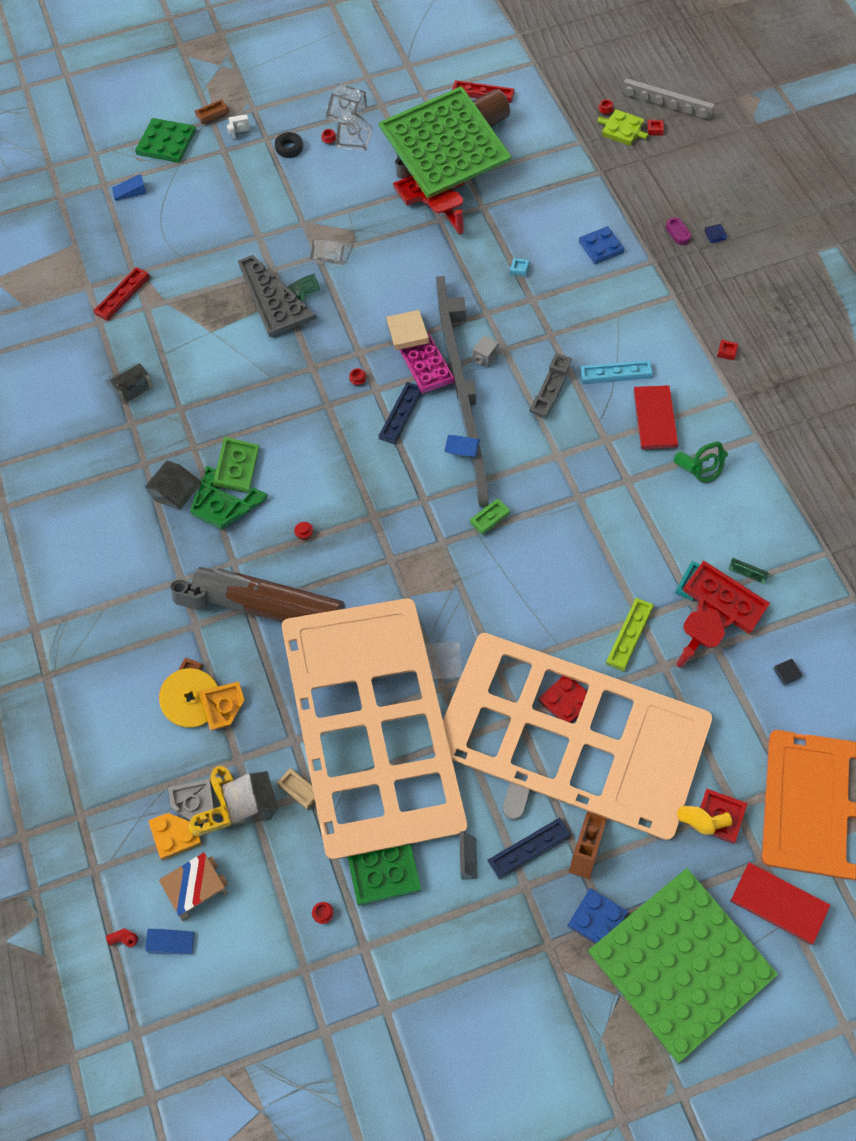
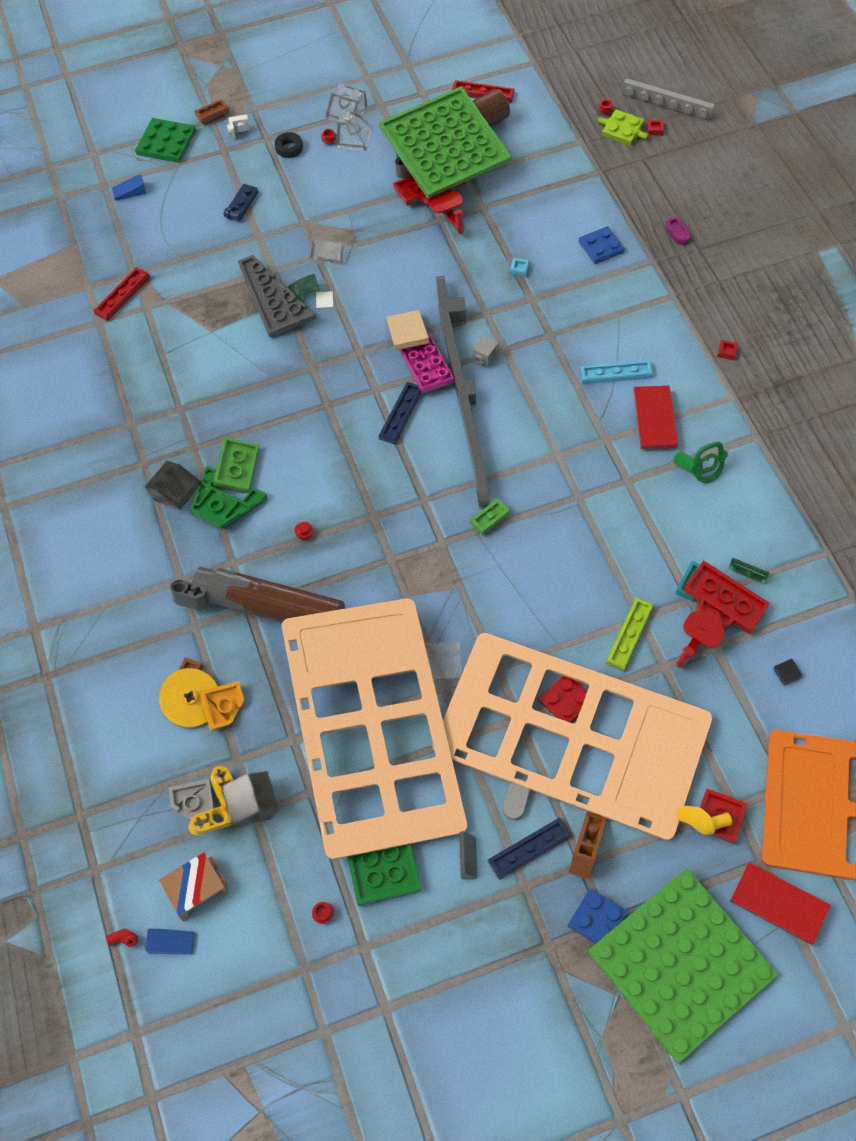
clear smoke slope [105,363,153,404] -> none
light orange plate [148,813,202,861] -> none
tan tile [276,768,315,810] -> none
red plate [349,368,367,385] -> none
blue slope [445,435,480,458] -> none
dark grey slope [529,353,572,417] -> none
clear blue tile [704,224,727,243] -> none
none -> dark blue plate [223,184,258,222]
none -> white sticker [316,291,333,308]

